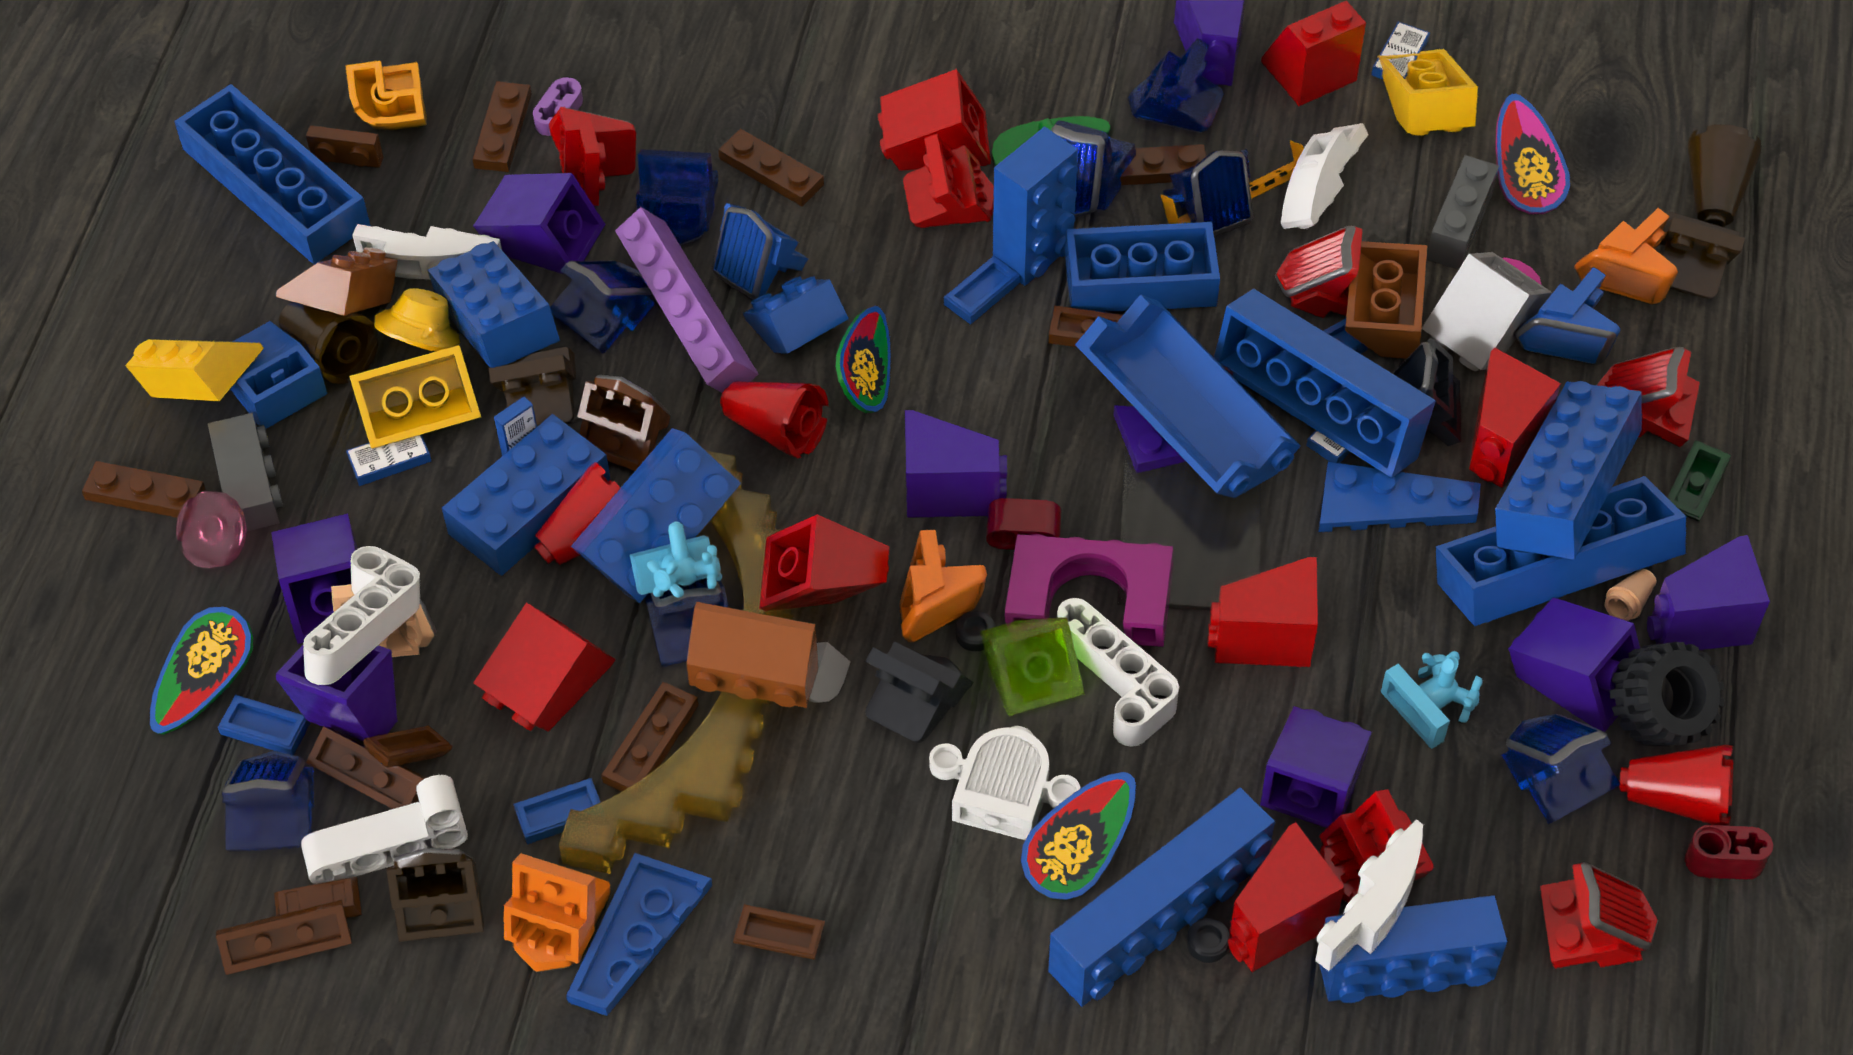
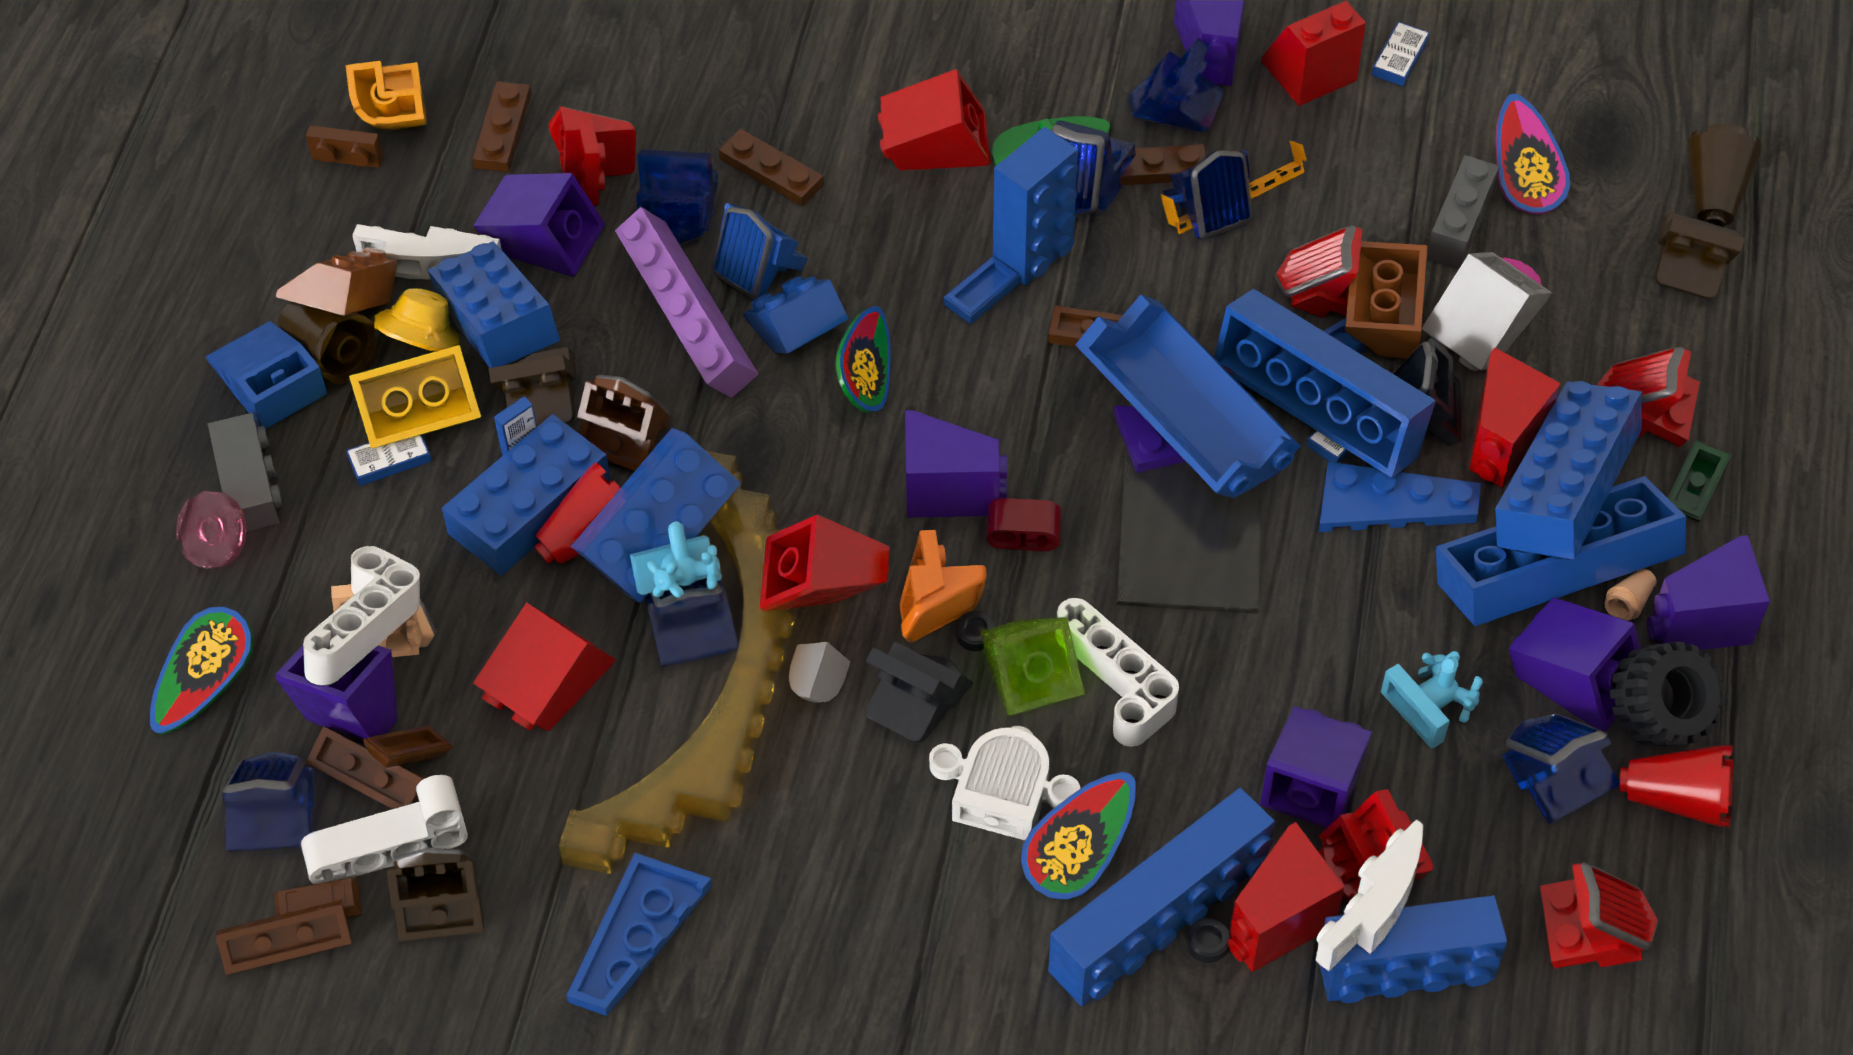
reddish brown plate [82,461,206,521] -> none
yellow slope [125,340,264,401] -> none
blue brick [174,84,371,265] -> none
blue tile [218,695,310,755] -> none
dark purple slope [271,513,357,644] -> none
orange piece [504,853,610,972] -> none
blue tile [513,778,605,844] -> none
medium lavender beam [533,77,583,136] -> none
clear blue piece [550,261,655,354] -> none
reddish brown plate [601,682,699,799] -> none
dark orange slope [686,602,819,708] -> none
red cone [720,381,828,459] -> none
reddish brown tile [733,904,825,960] -> none
red piece [903,134,994,228] -> none
magenta arch [1005,534,1174,647] -> none
blue brick [1065,222,1220,312] -> none
red slope [1207,557,1318,667] -> none
white slope [1281,123,1368,229] -> none
yellow slope [1378,49,1478,135] -> none
blue piece [1515,267,1620,364] -> none
orange piece [1575,208,1678,304] -> none
dark red beam [1685,825,1773,880] -> none

